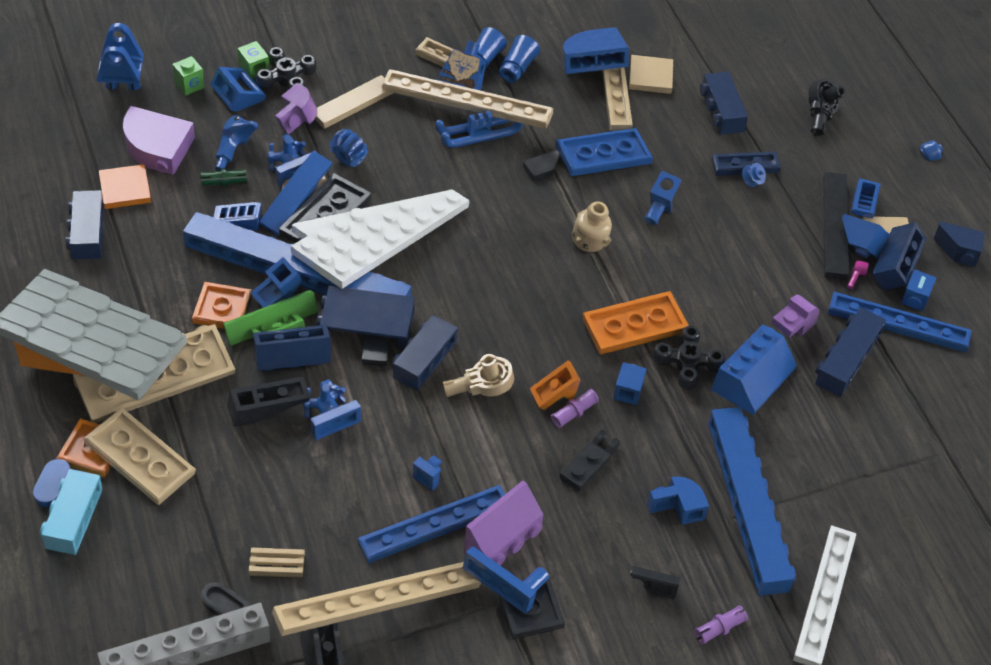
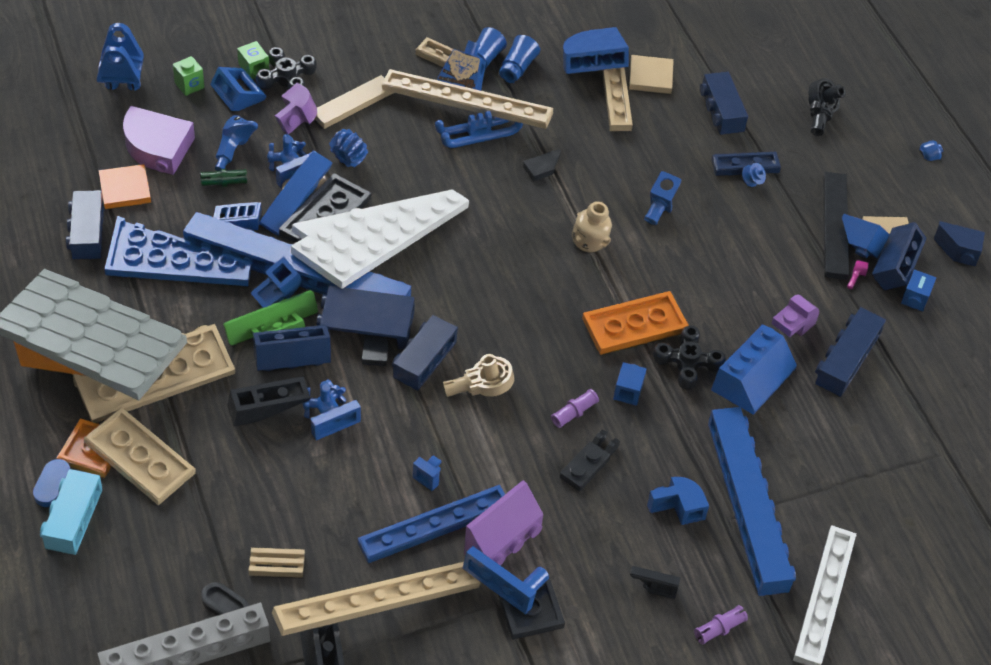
orange tile [192,282,252,329] -> none
orange slope [530,360,581,410] -> none
blue tile [555,128,653,176] -> none
blue tile [828,292,972,352] -> none
blue slope [851,178,881,219] -> none
none -> wing [105,216,251,286]

